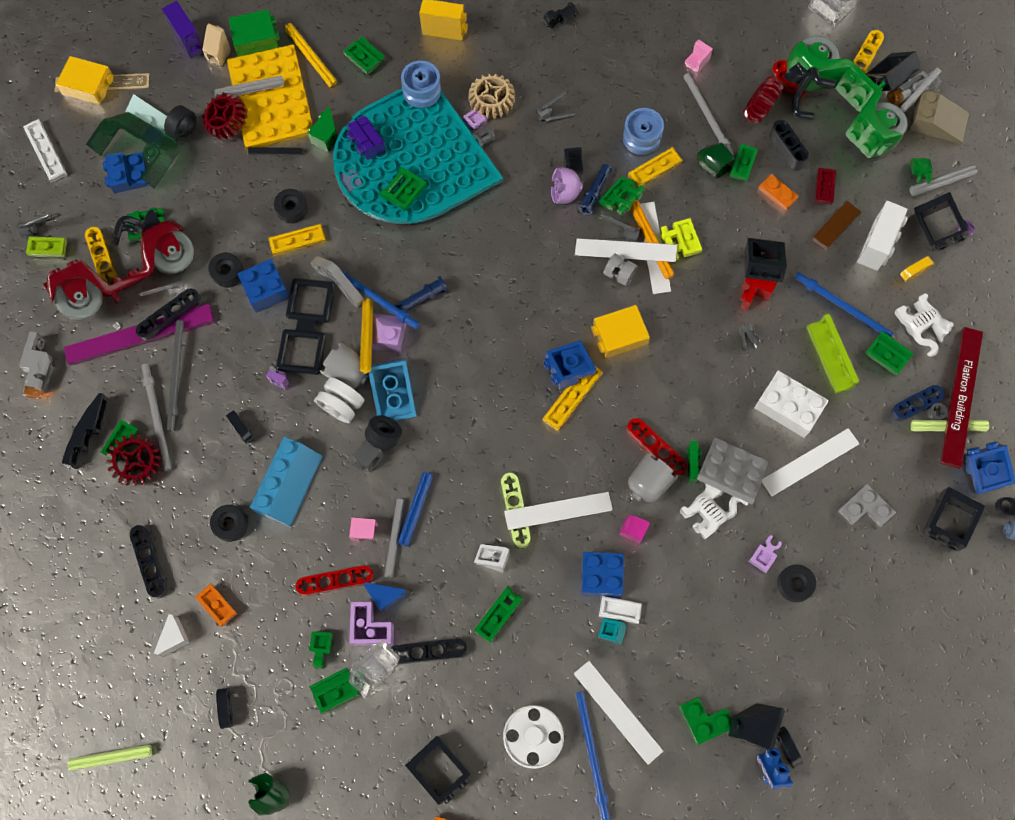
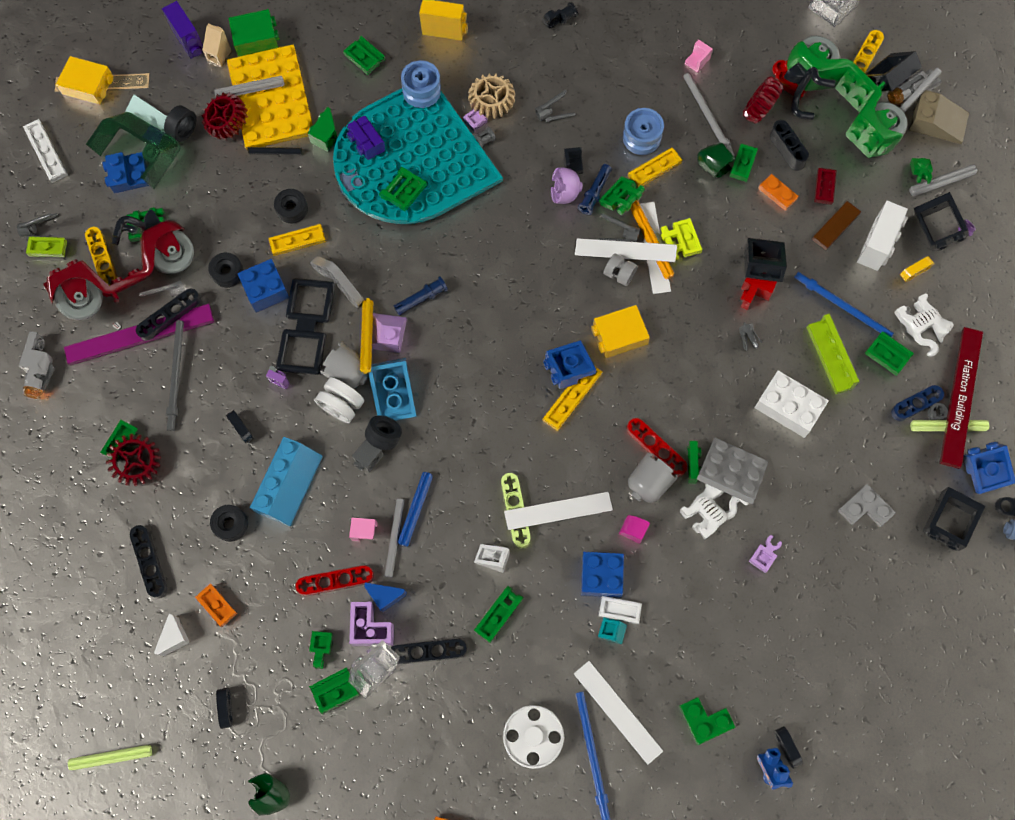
black slope [61,393,109,470] -> none
light grey bar [141,364,172,471] -> none
yellow axle [284,23,337,87] -> none
blue bar [339,268,420,329] -> none
black window [405,736,471,805] -> none
black slope [728,703,785,751] -> none
white sticker [762,428,859,497] -> none
black tyre [777,564,816,602] -> none

